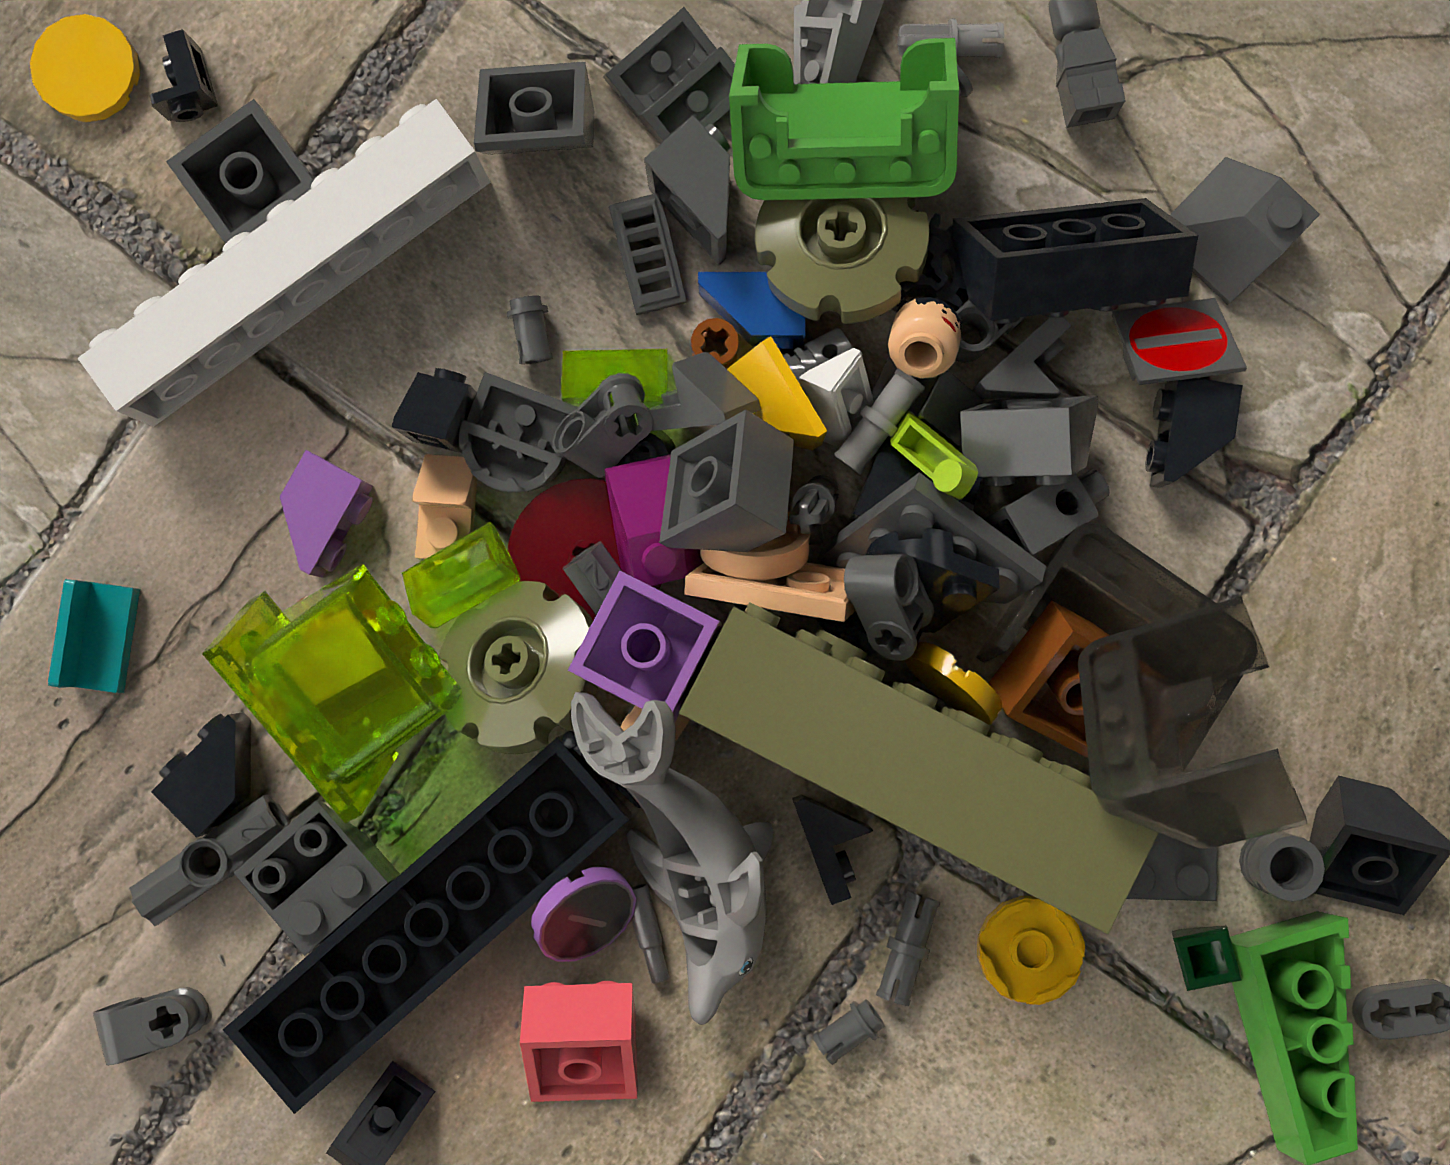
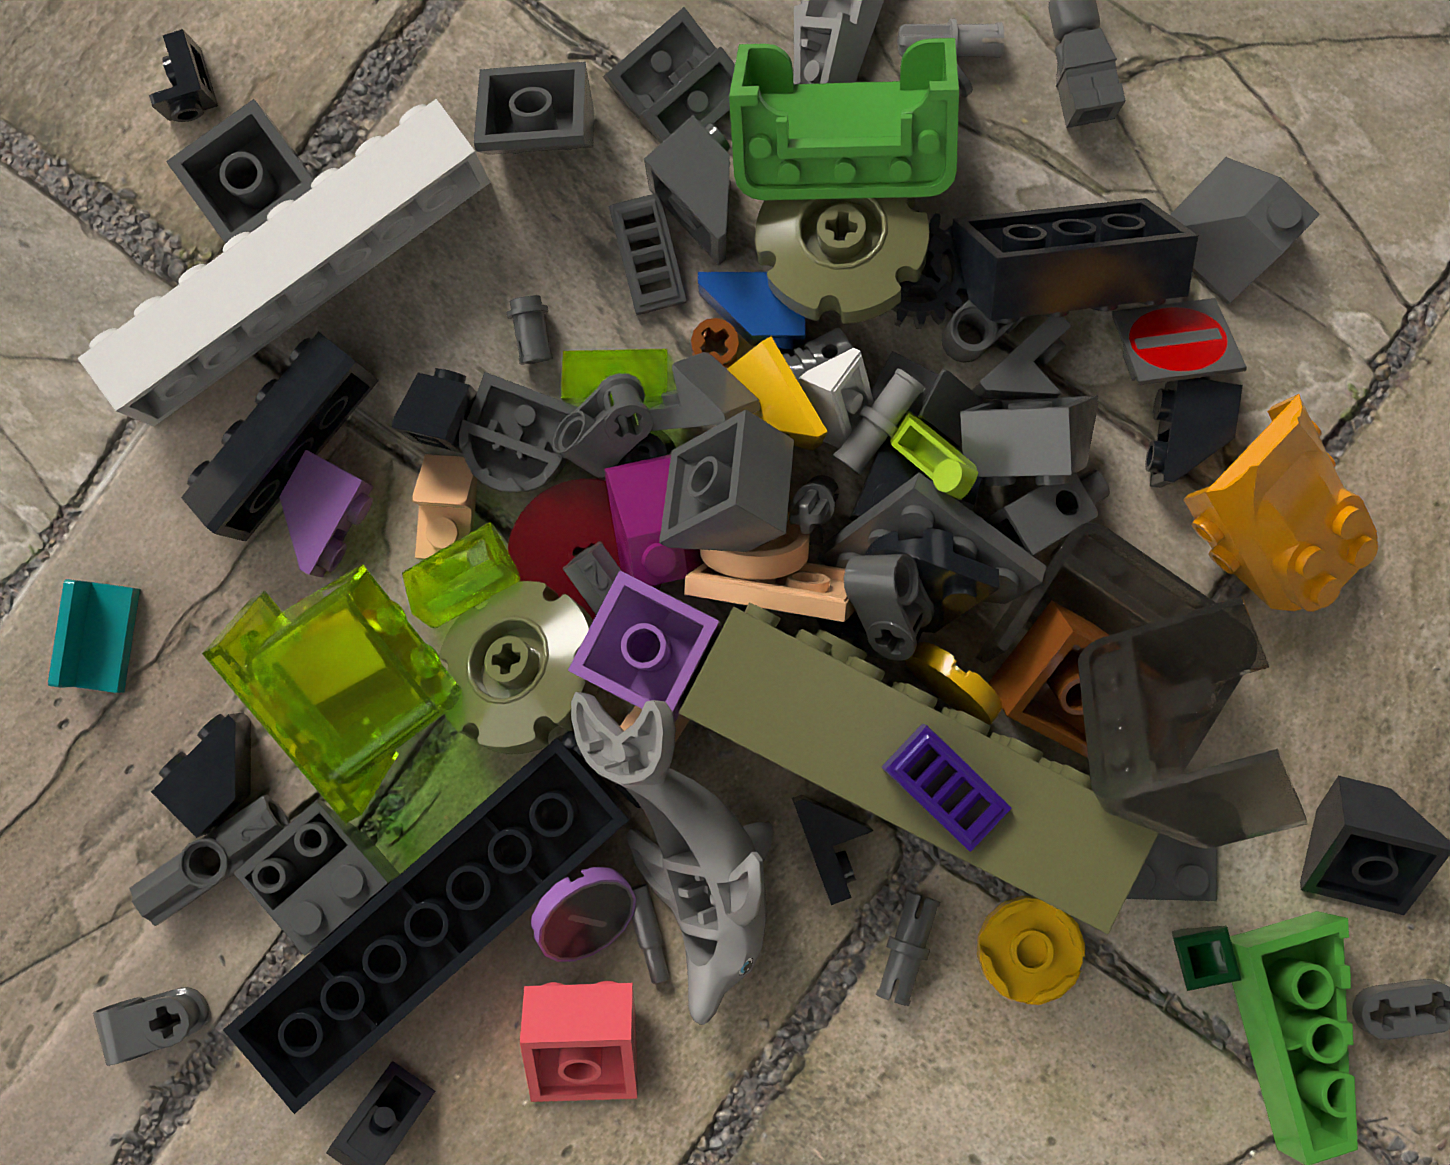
yellow tile [30,14,140,122] -> none
dark grey pin [813,999,885,1065] -> none
light nougat head [888,297,962,379] -> none
dark grey piece [1239,829,1325,902] -> none
none -> black slope [181,331,379,542]
none -> dark purple slope [881,723,1012,852]
none -> light orange slope [1183,394,1378,612]

